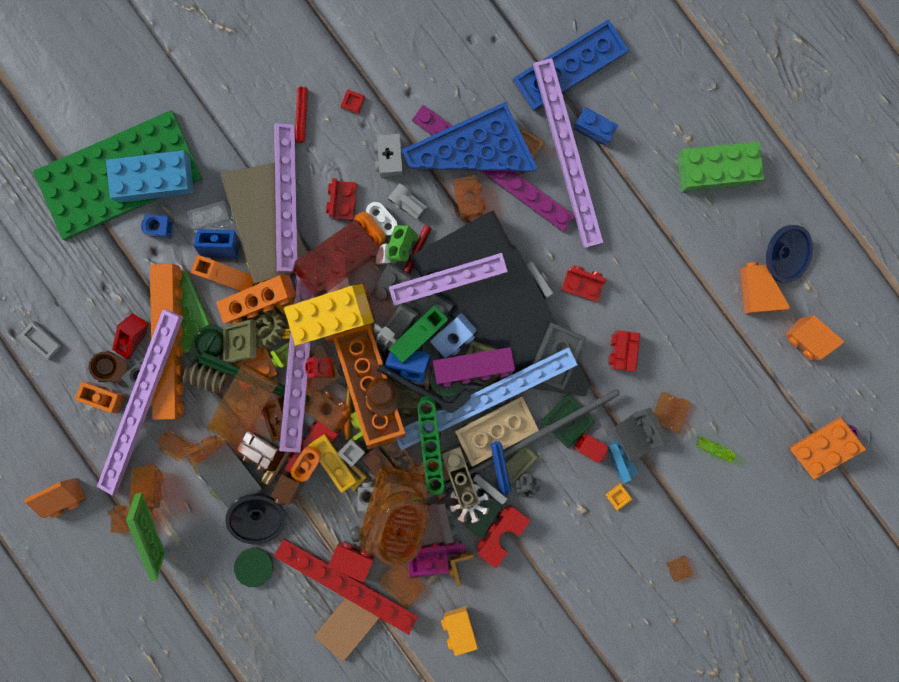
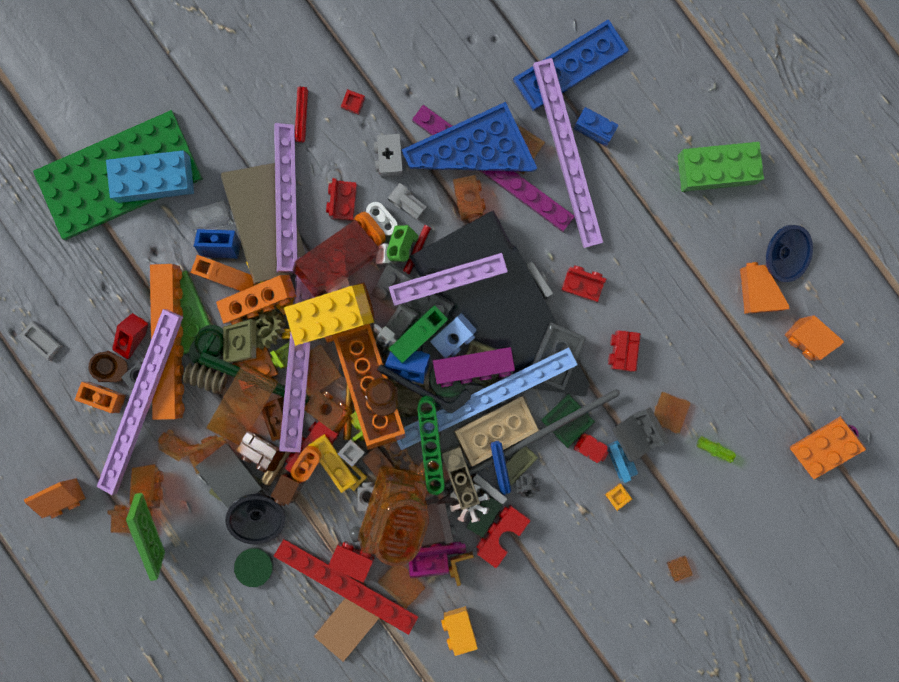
blue brick [141,214,174,239] -> none
red bracket [305,357,333,378] -> none

